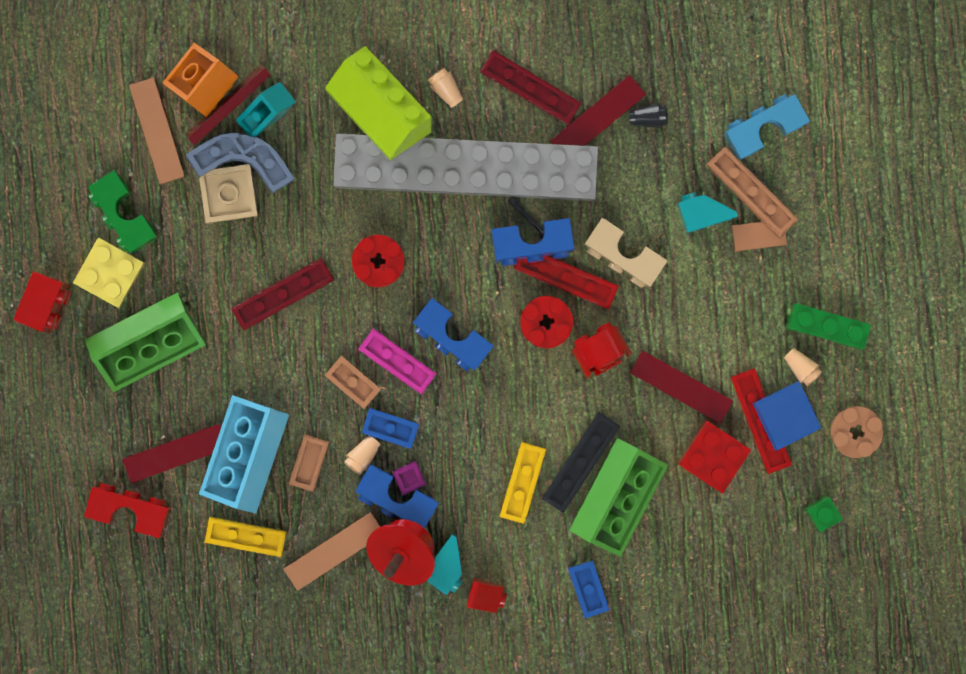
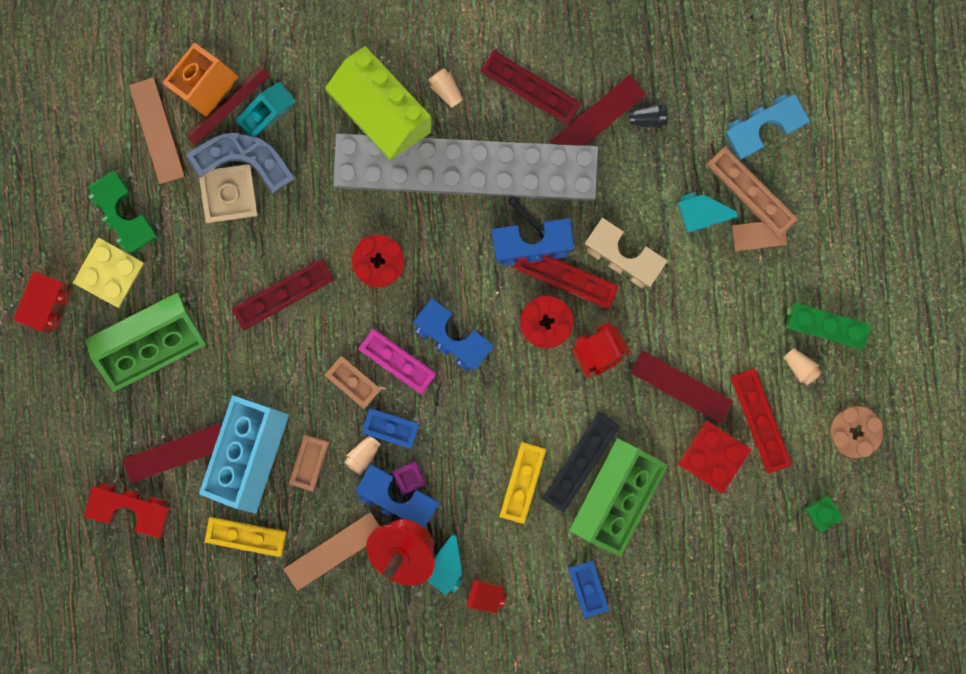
blue tile [752,381,821,451] -> none

